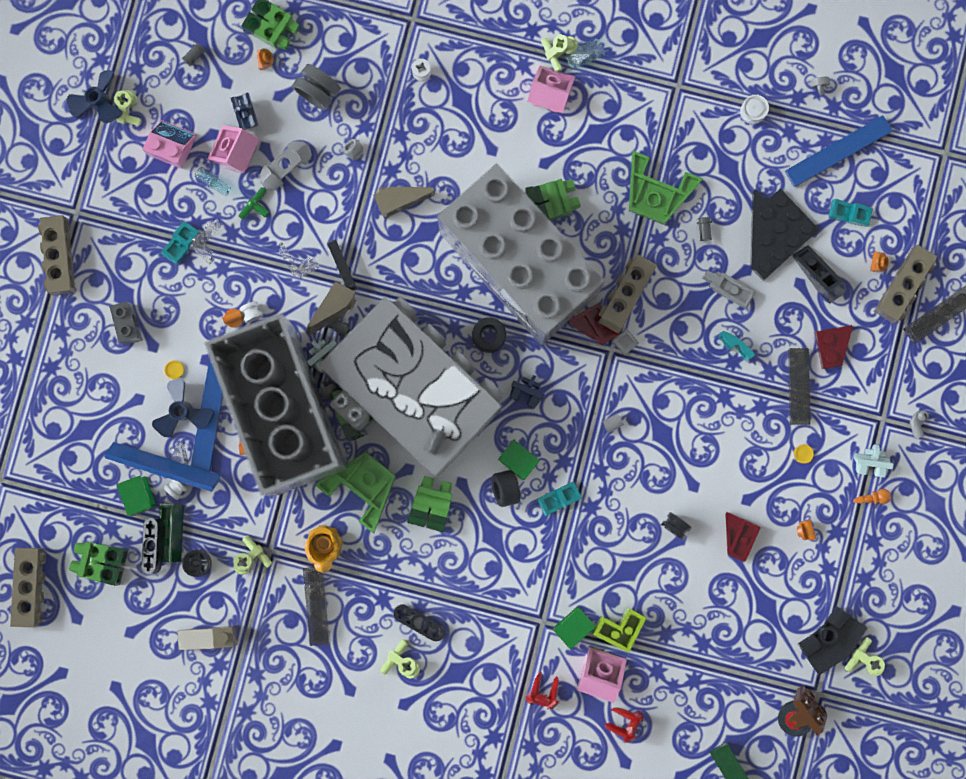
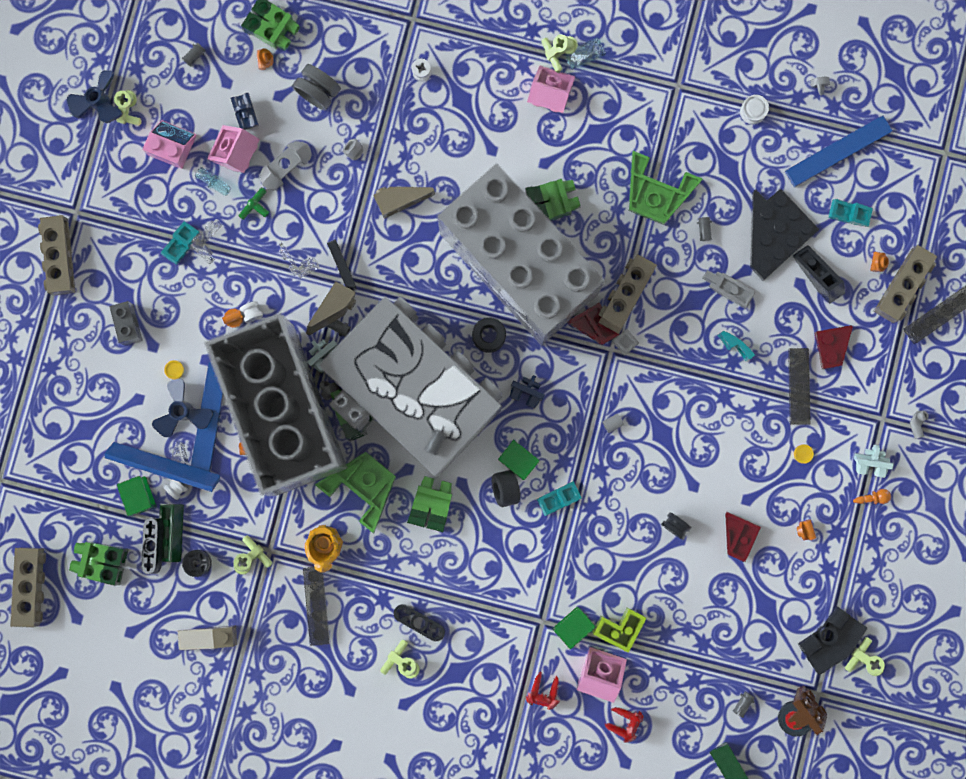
none -> dark grey pin [733,691,755,718]

